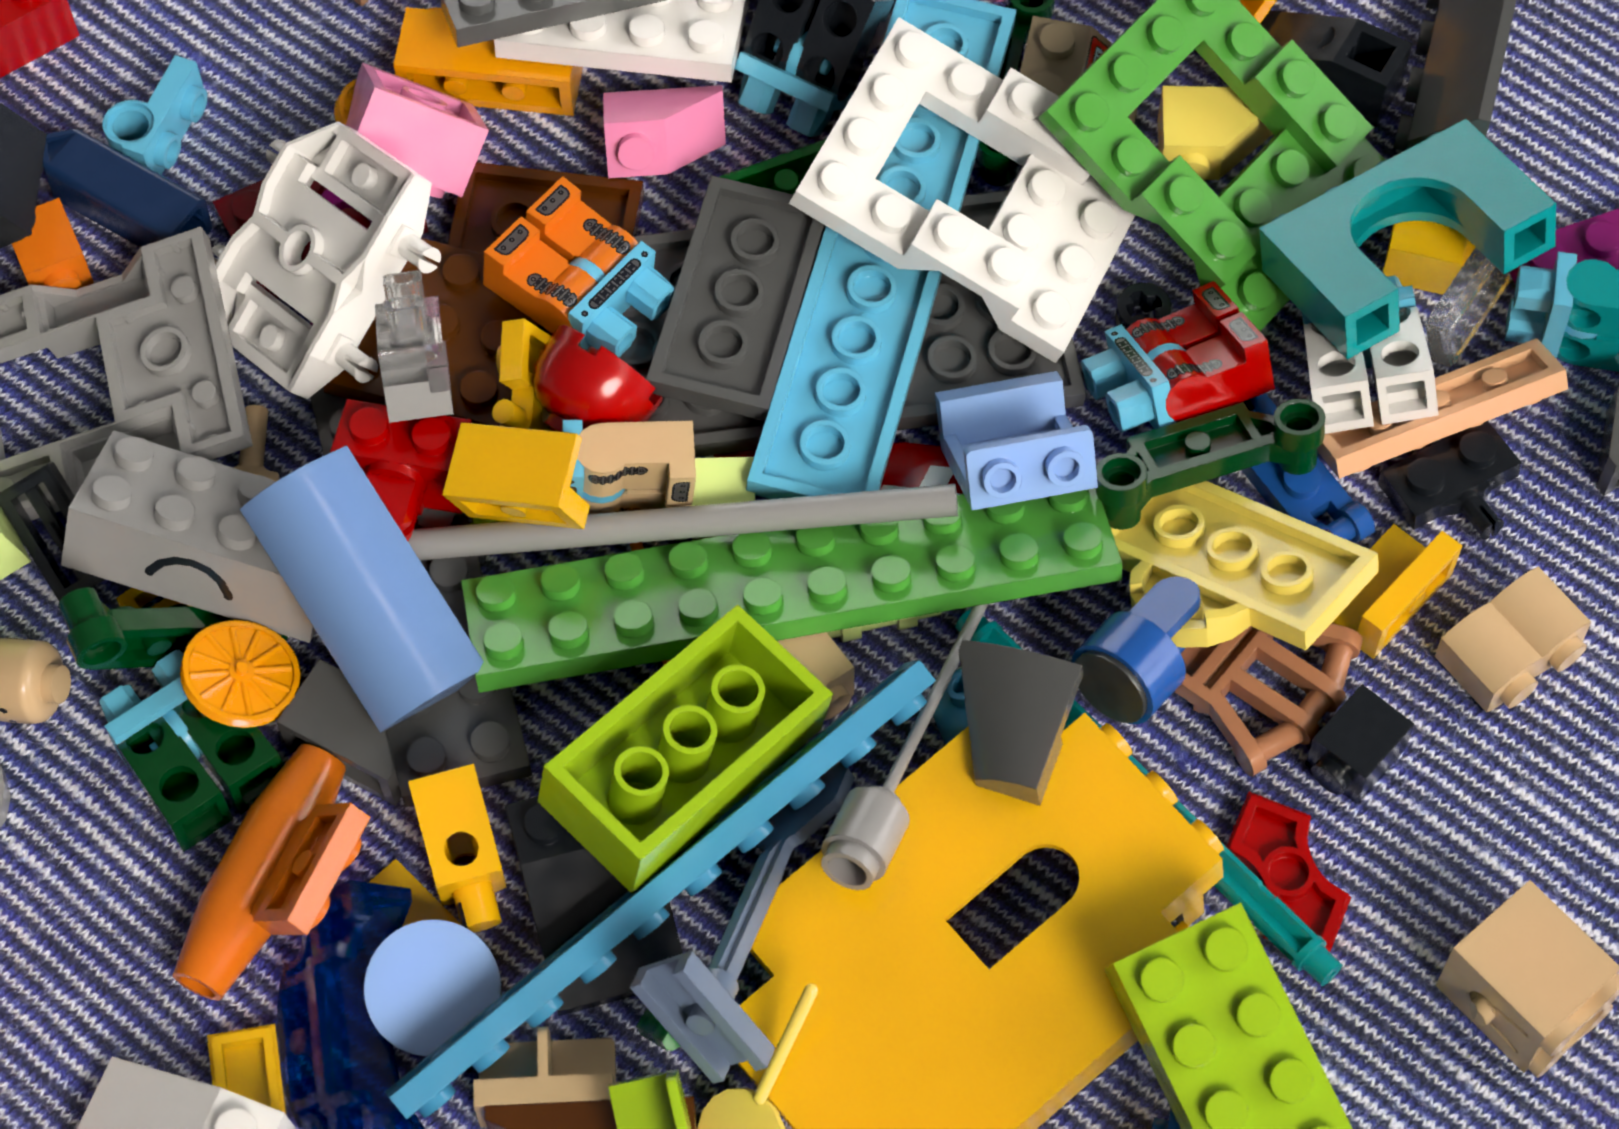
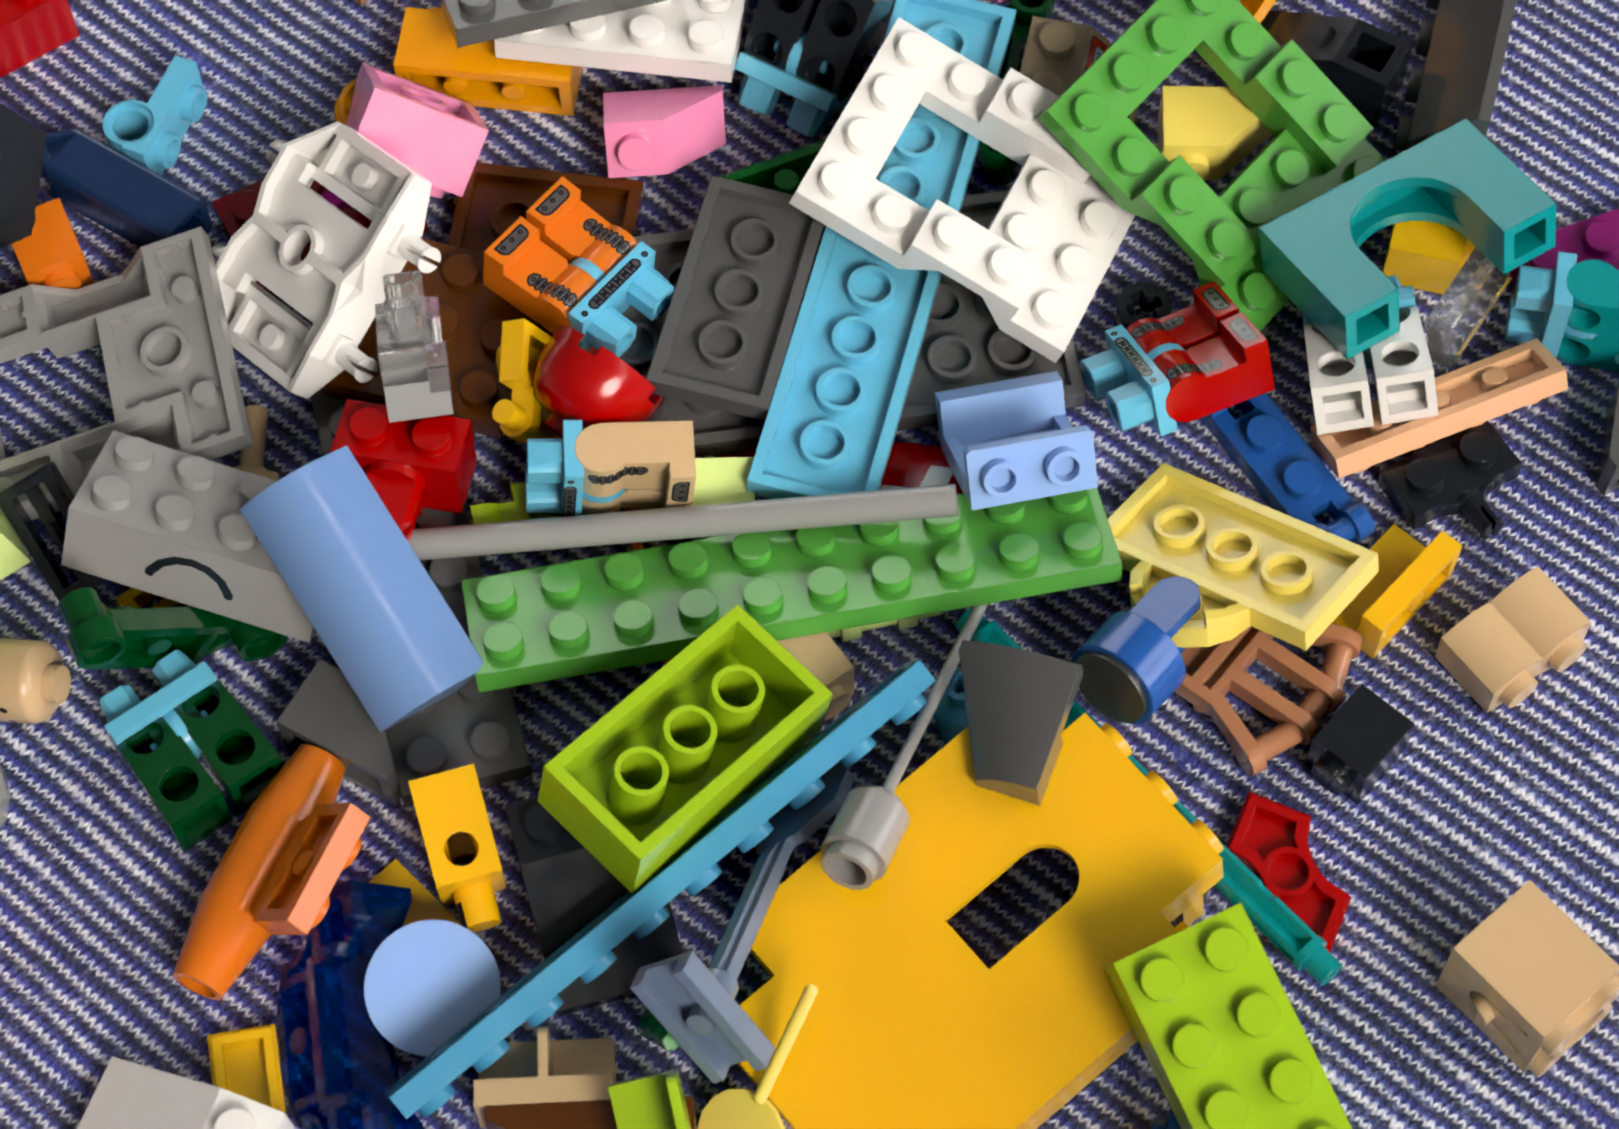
light orange wheel [180,620,300,728] -> none
yellow panel [442,422,590,530] -> none
dark green plate [1096,399,1326,530] -> none

